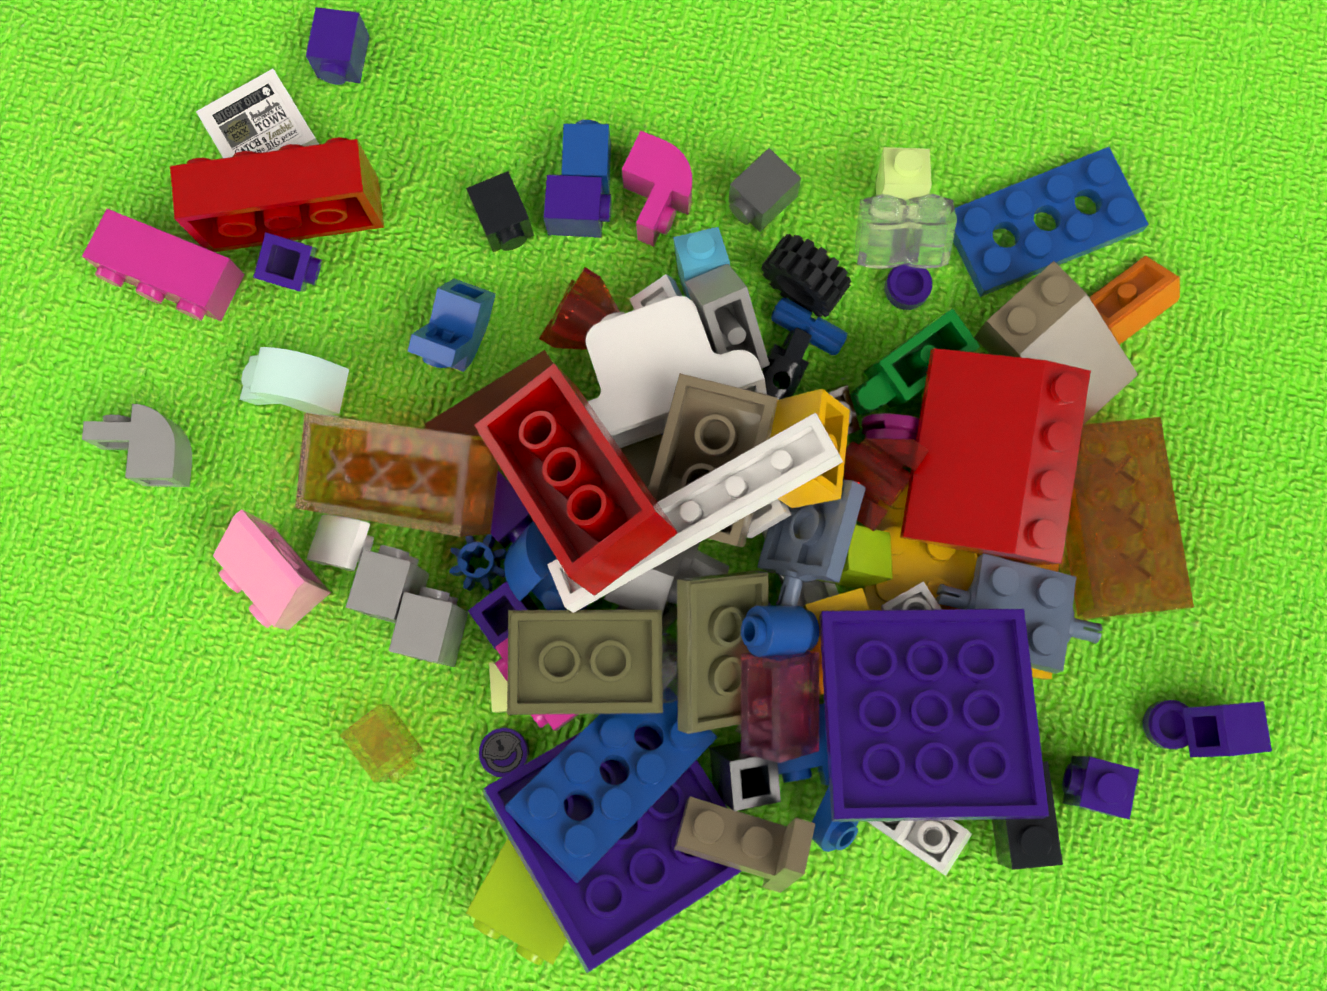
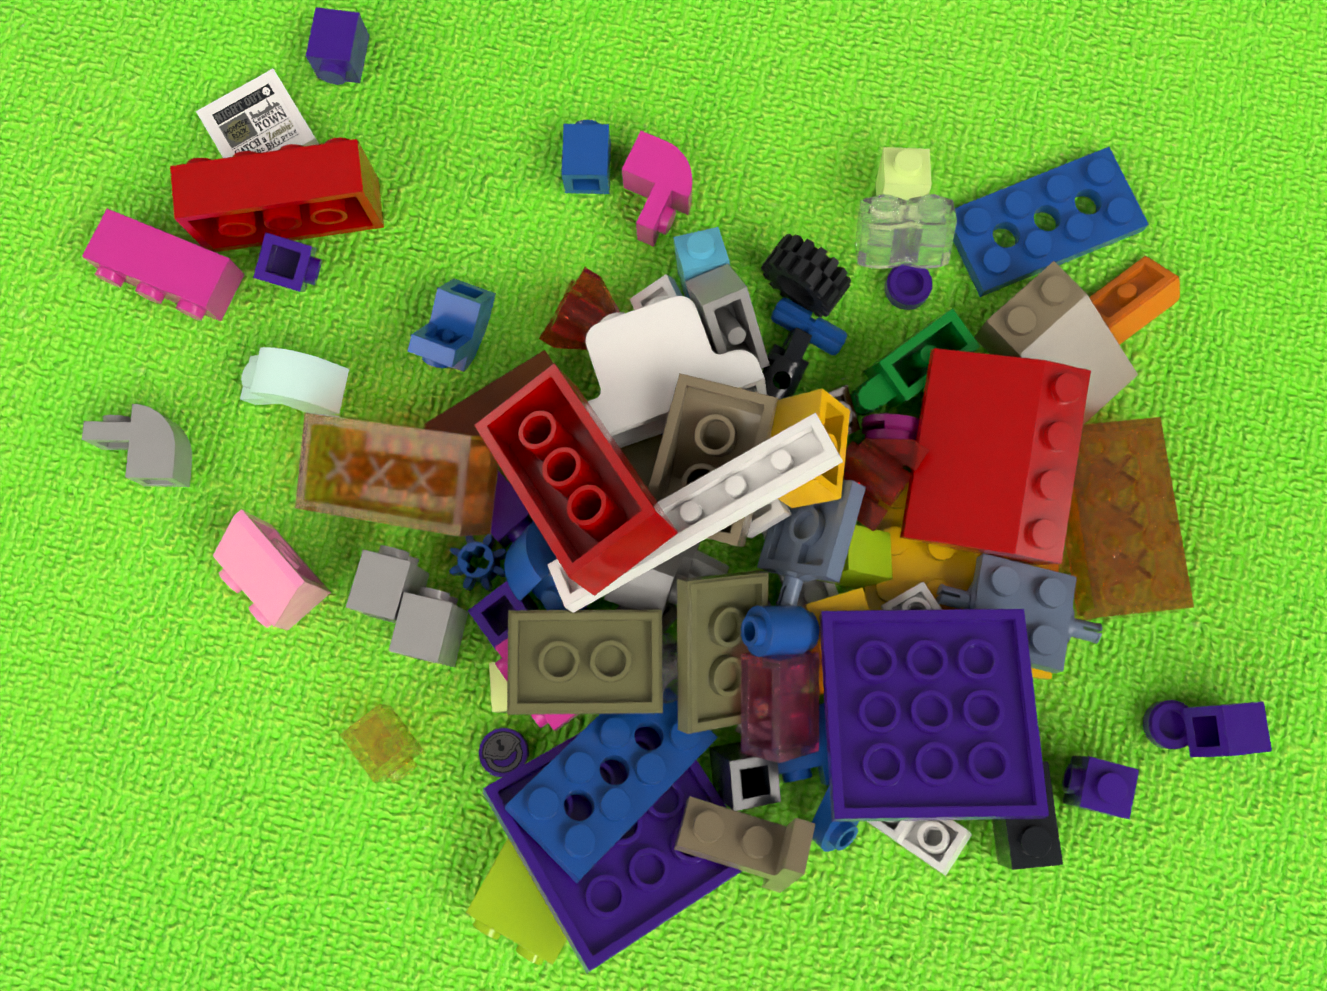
white slope [306,515,374,571] -> none
black brick [466,171,534,252] -> none
dark purple brick [544,175,612,238] -> none
dark grey brick [729,148,801,232] -> none

